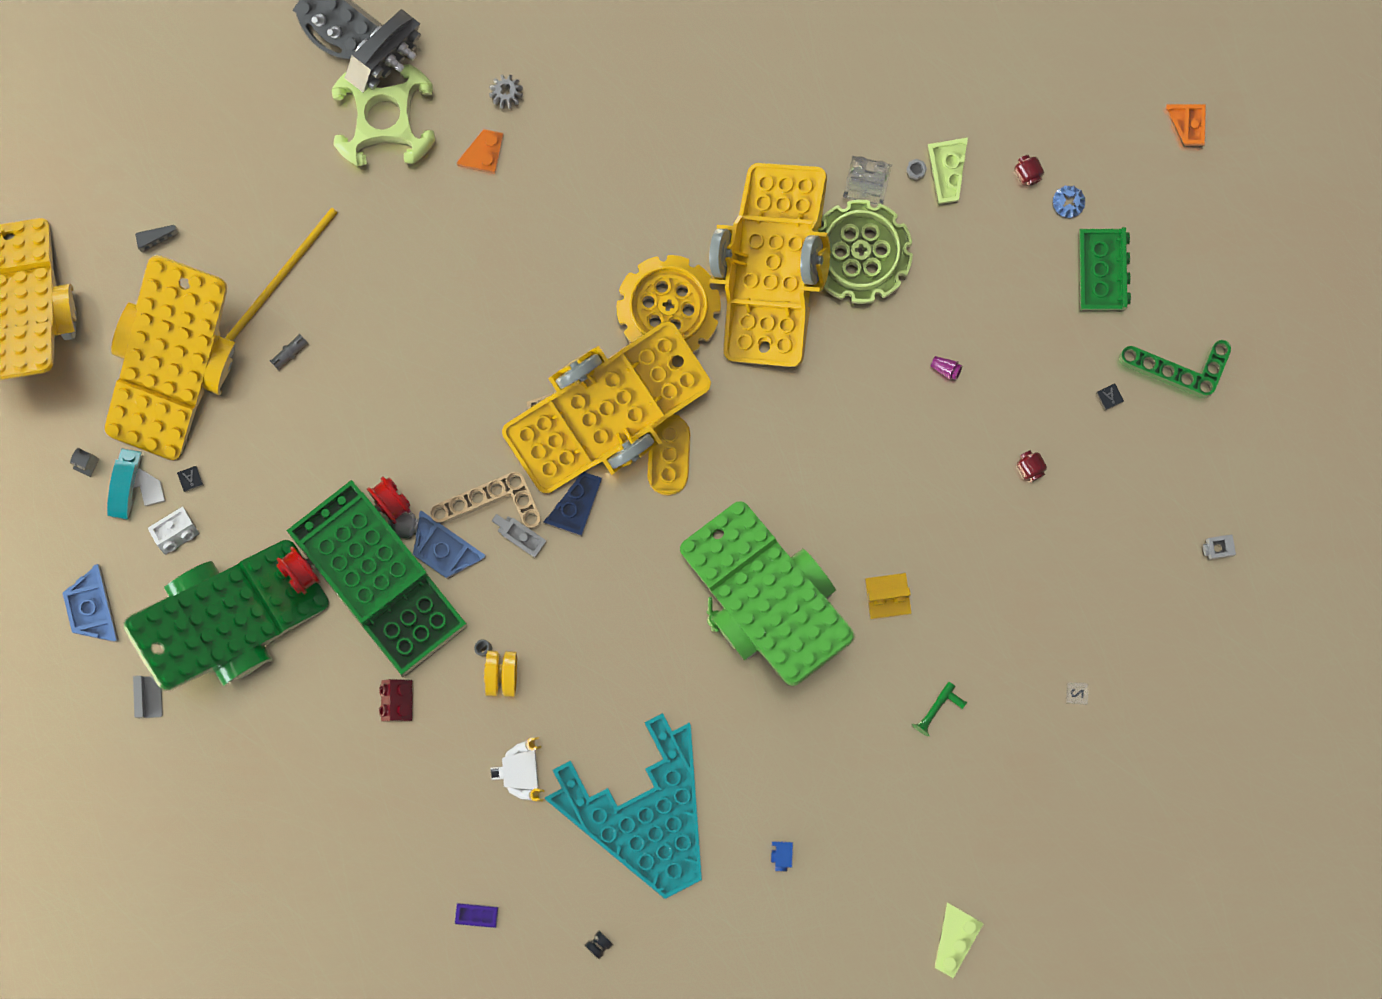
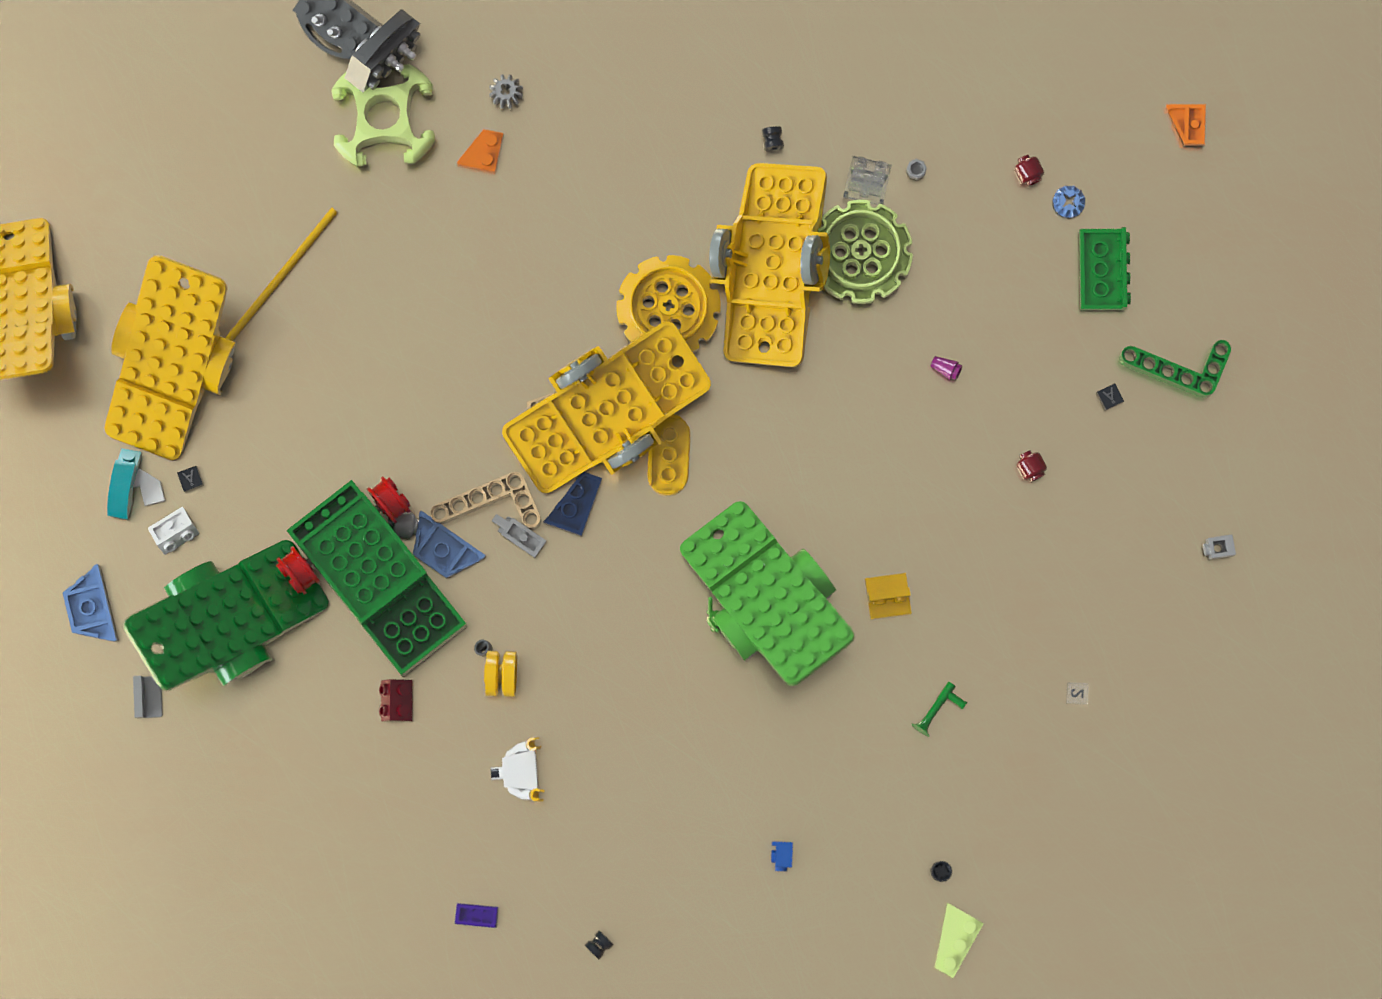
dark grey leg [70,448,99,477] -> none
dark grey slope [135,225,179,252] -> none
flat silver pin [270,333,308,370] -> none
teal wing [544,713,702,899] -> none
yellowish green wing [928,138,968,205] -> none
none -> black wheel [762,126,784,151]
none -> black wheel [930,861,952,882]

